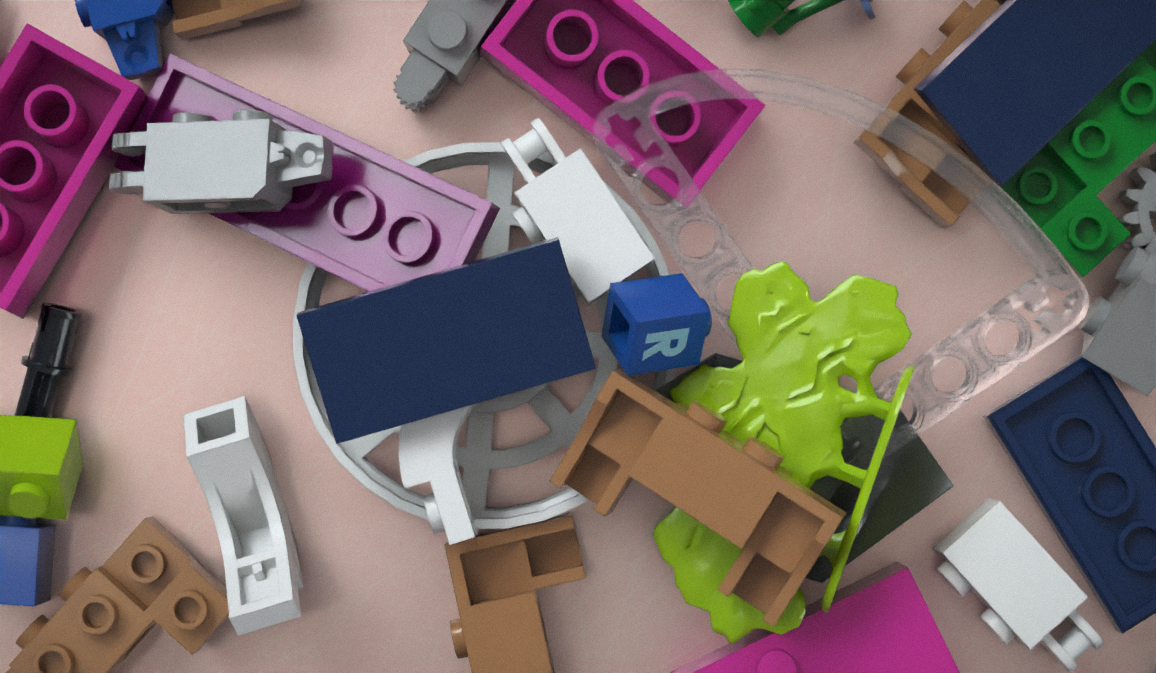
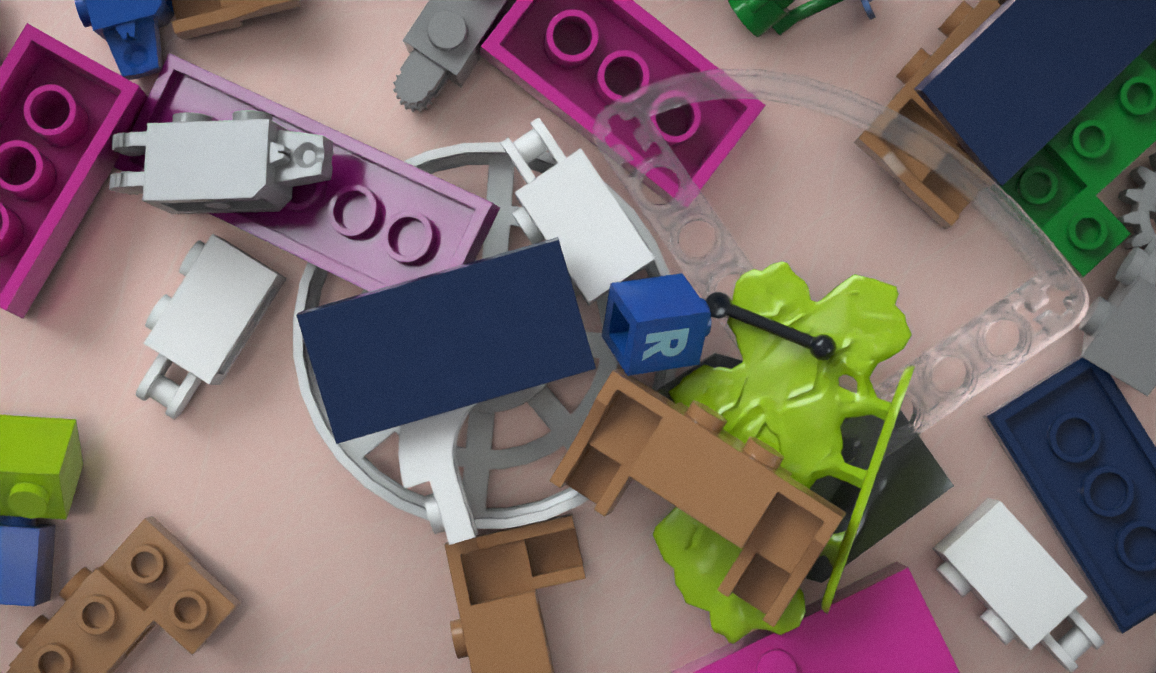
black axle [14,302,83,418] -> none
white arch [183,396,303,636] -> none
none -> white brick [136,234,287,420]
none -> black hinge [705,292,836,361]

